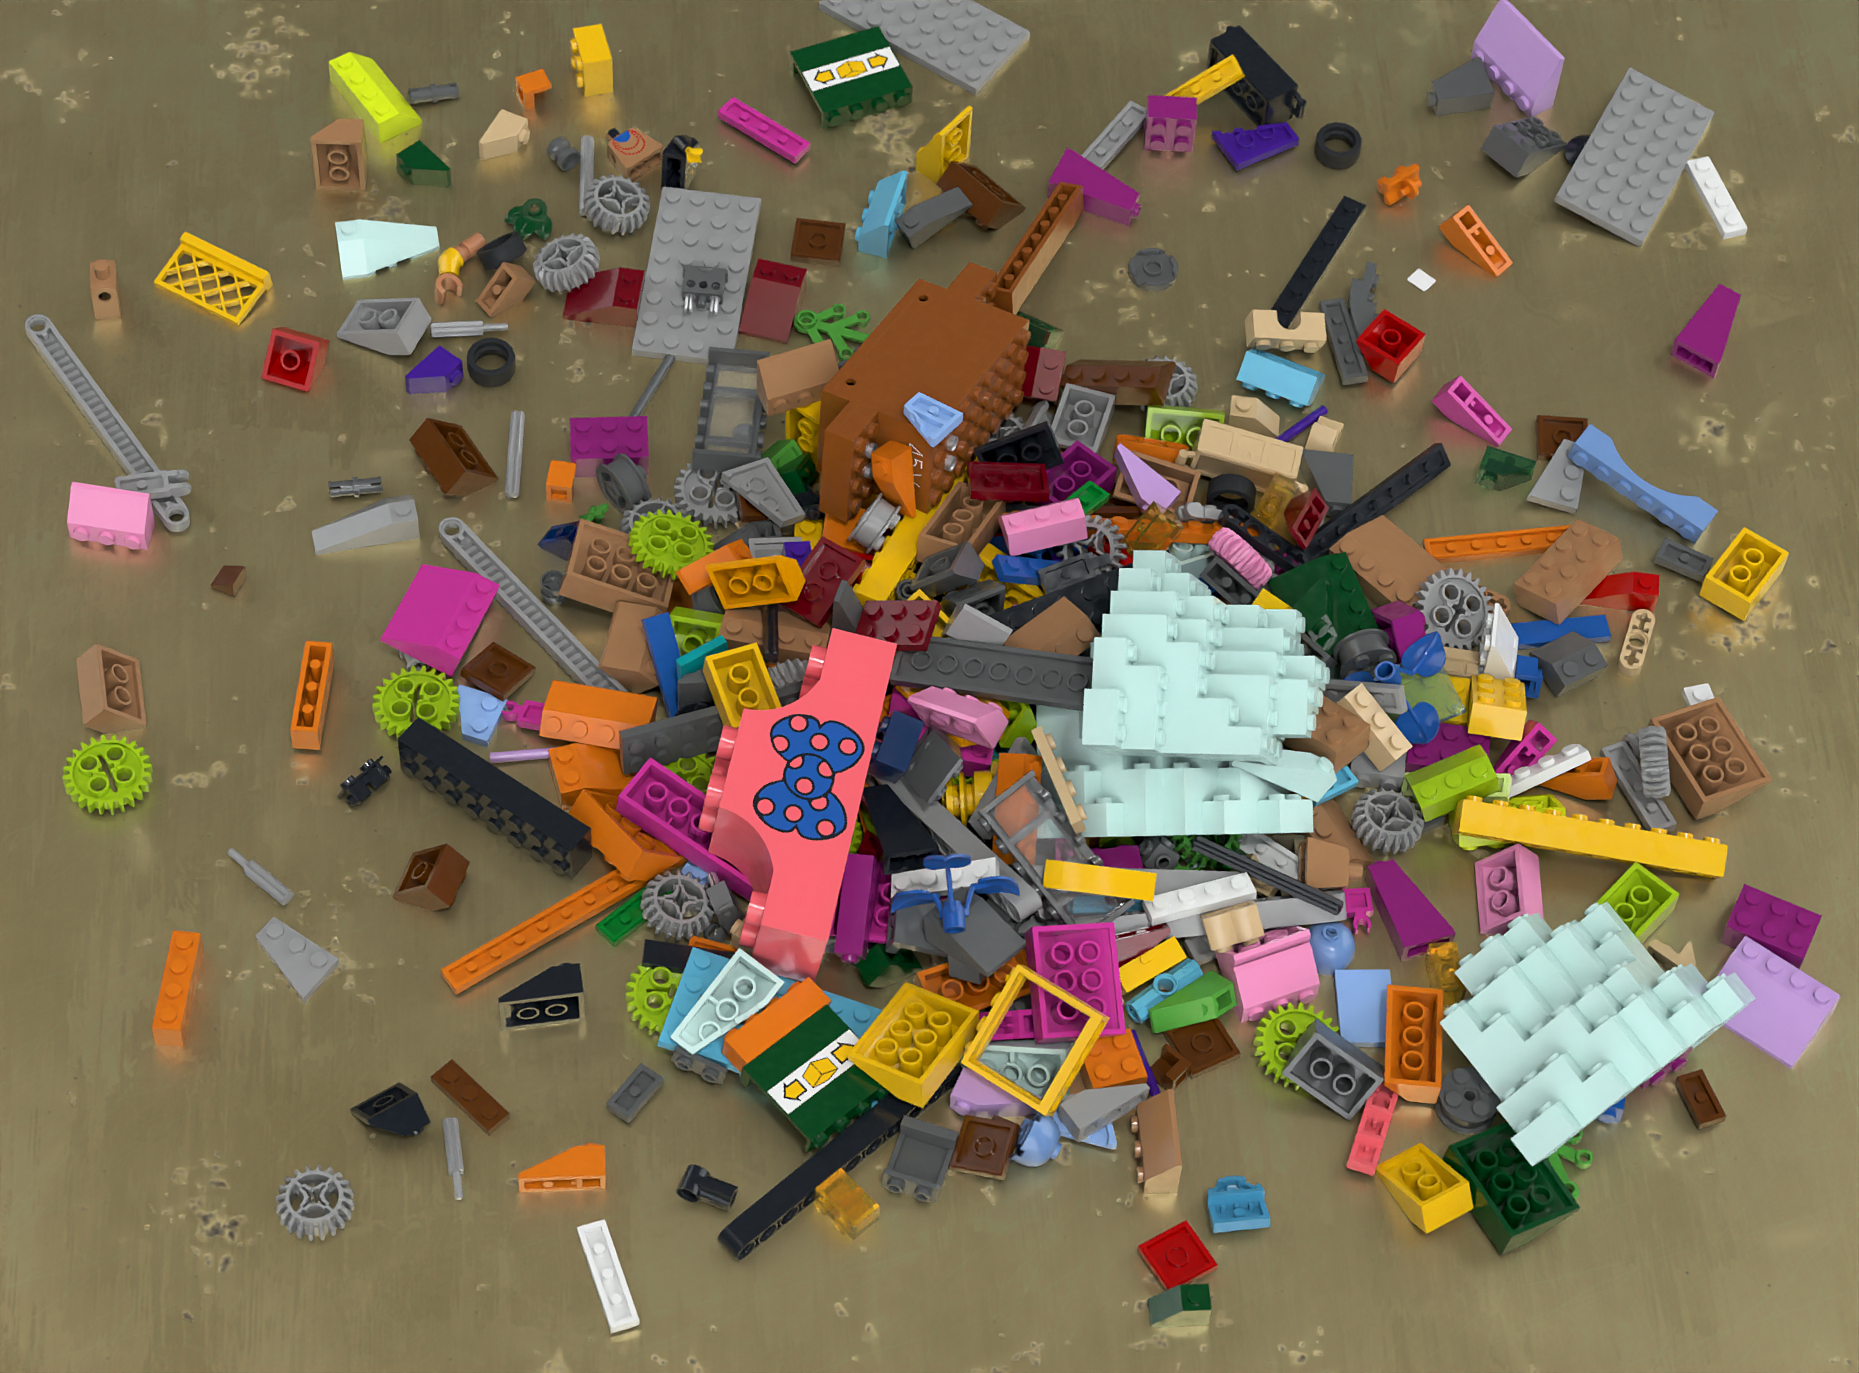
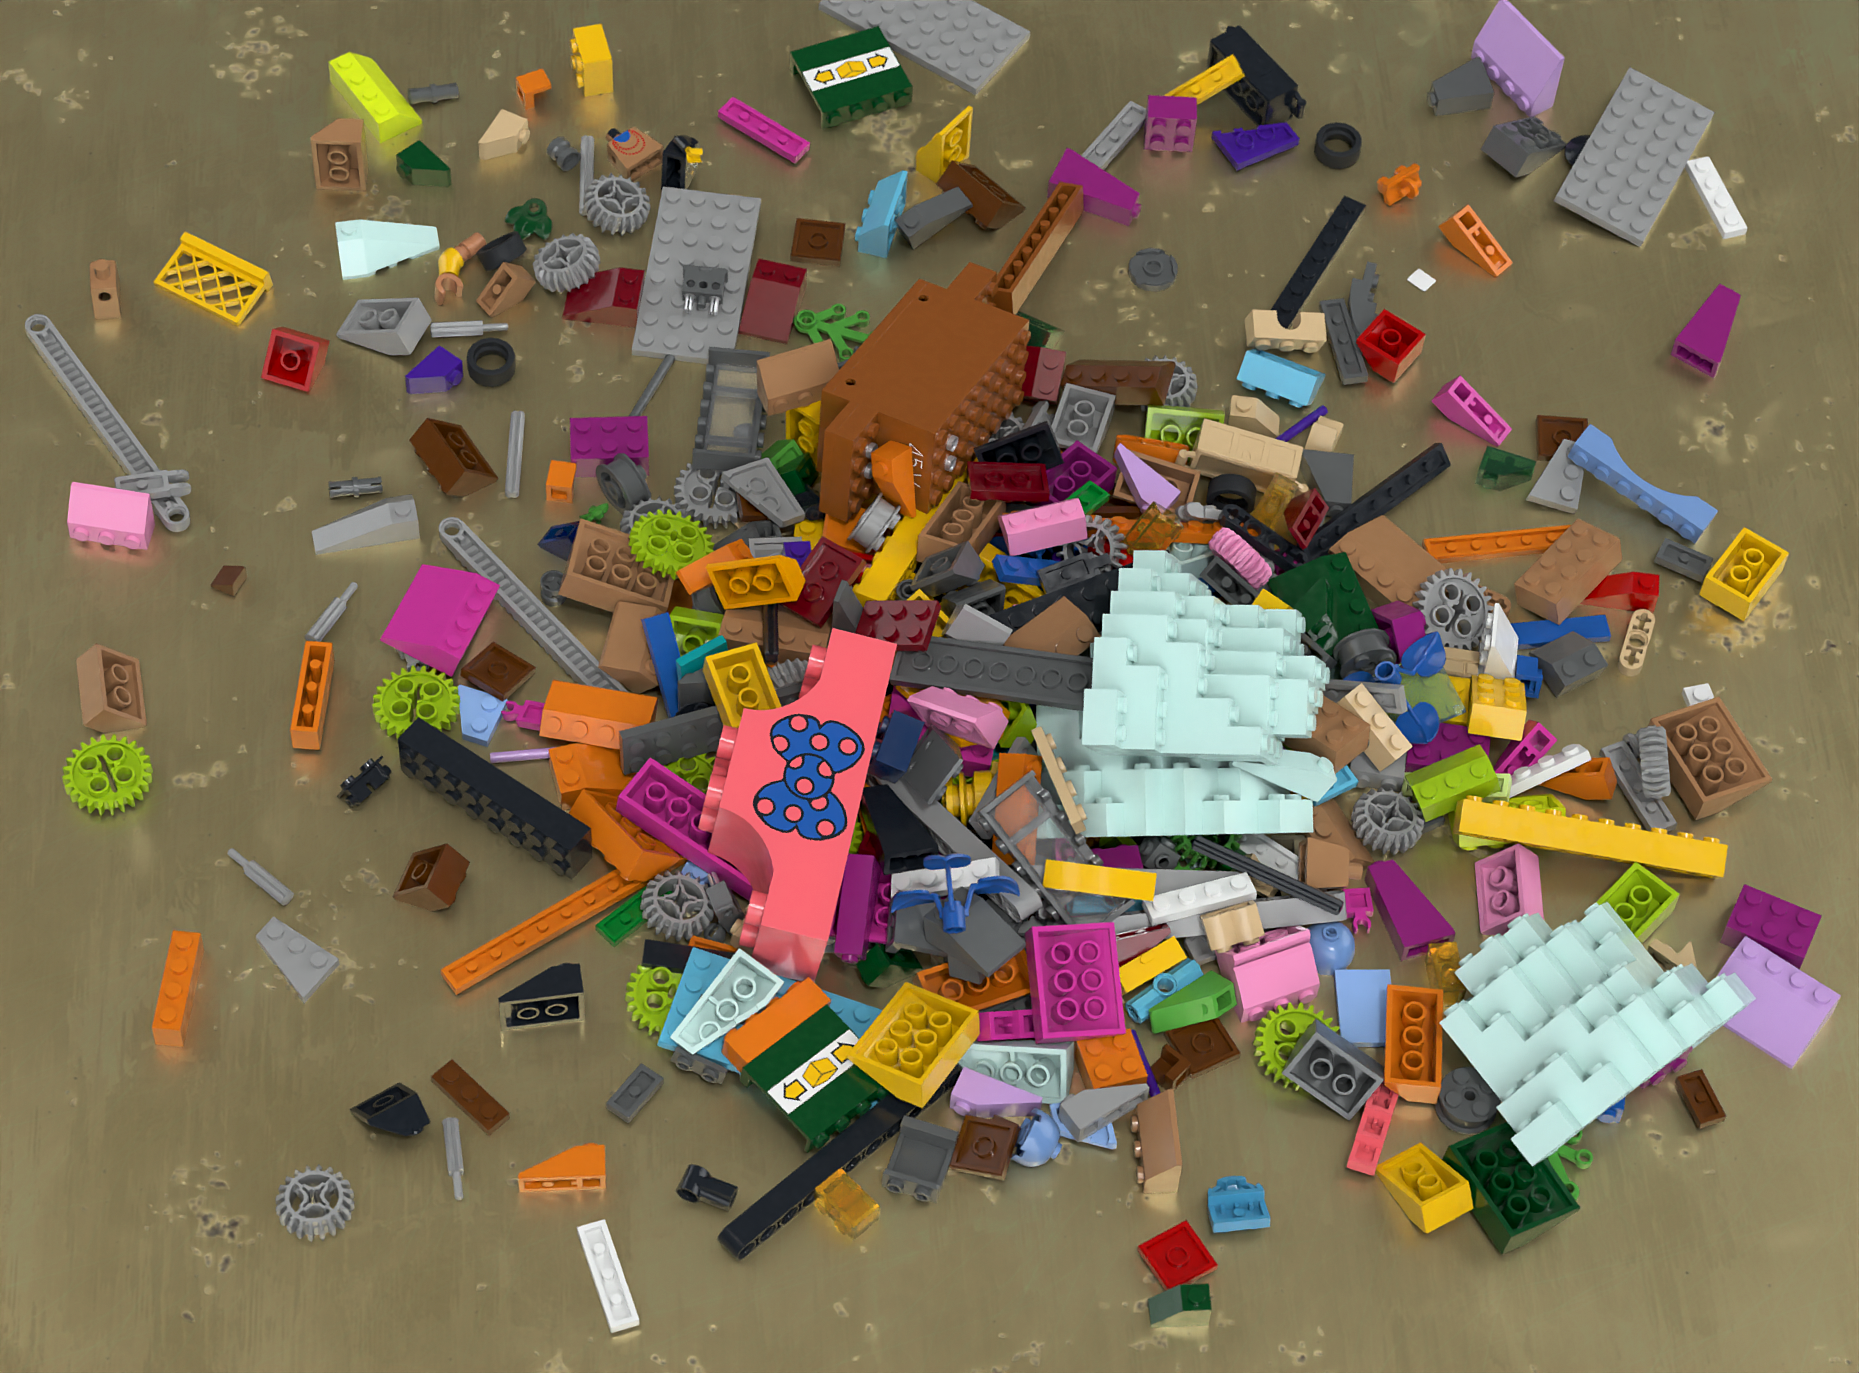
light blue wing [903,392,963,447] -> none
yellow window [960,964,1110,1116] -> none
none -> light grey axle [305,582,358,642]

